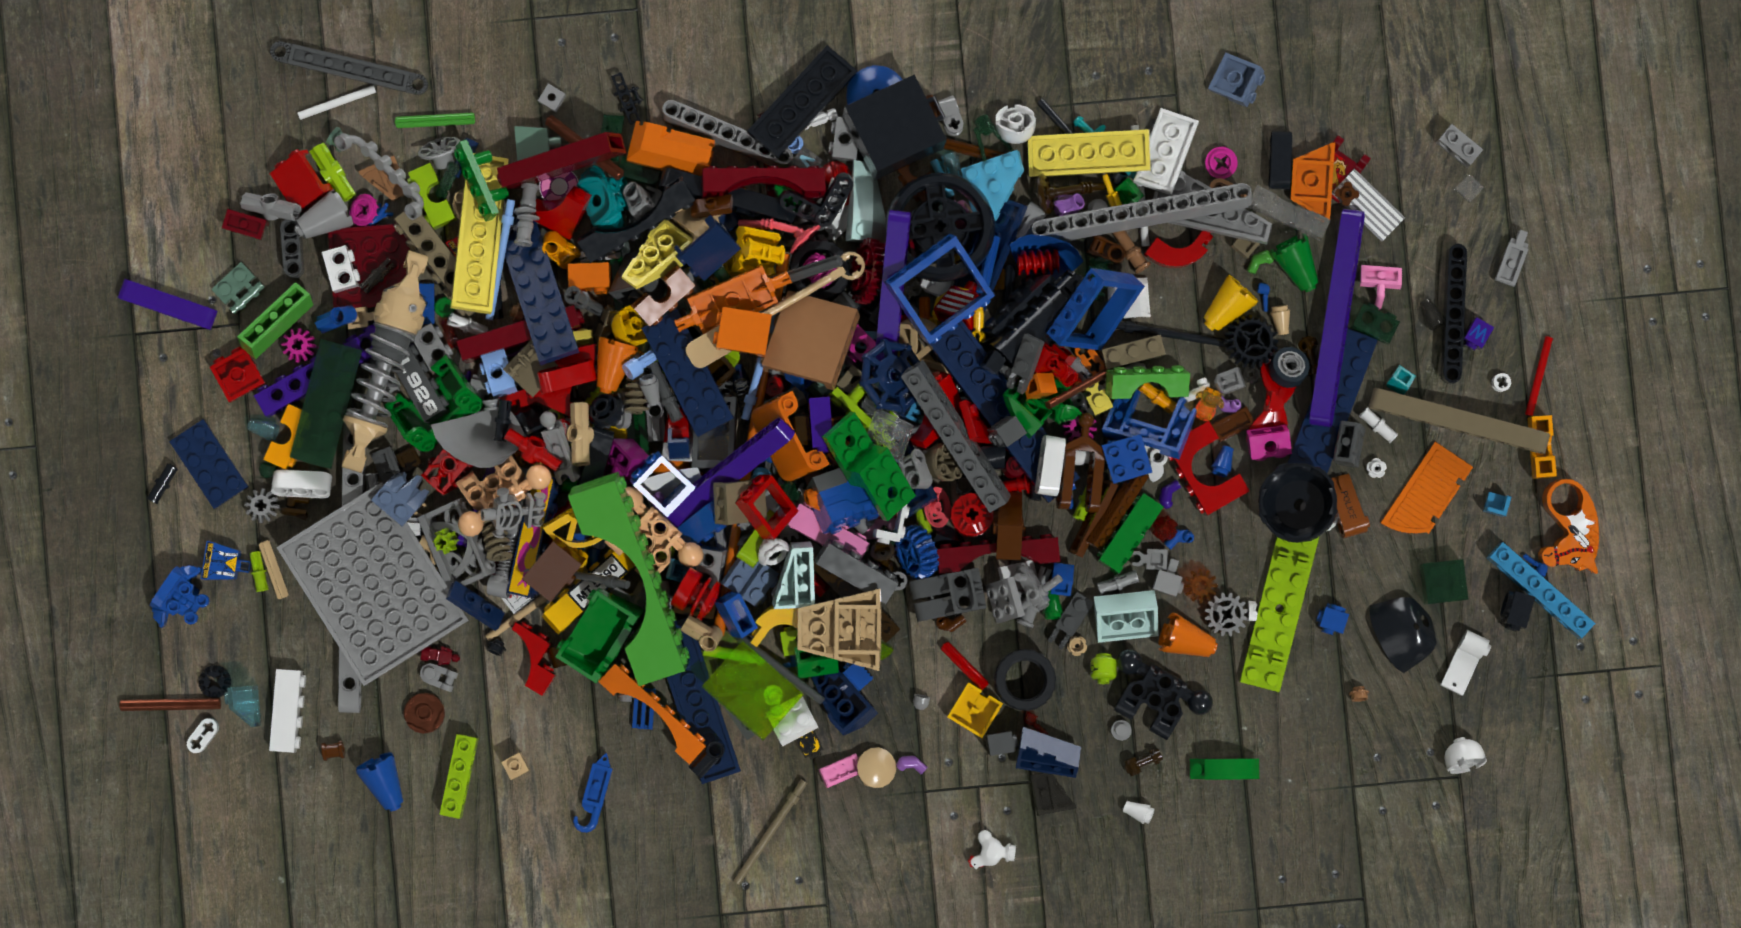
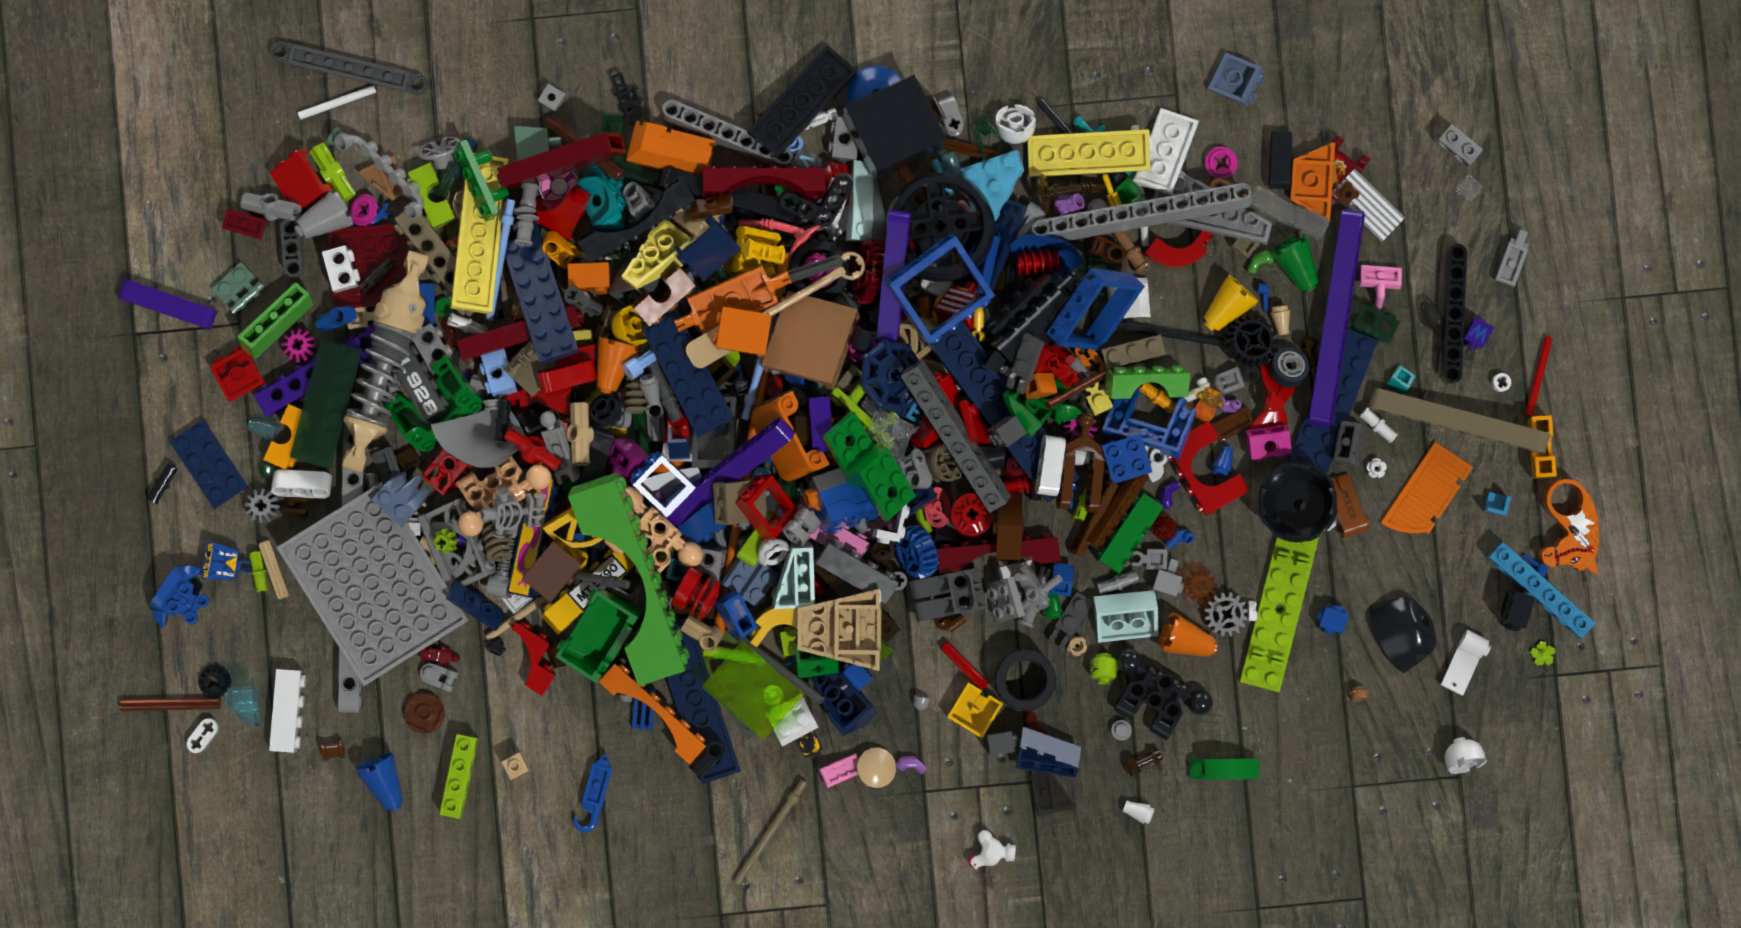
bright green axle [395,113,475,128] -> none
clear green brick [1420,559,1469,605] -> none
none -> light grey wheel [782,508,821,547]
none -> black piece [851,328,875,353]
none -> lime plant [1530,641,1556,666]

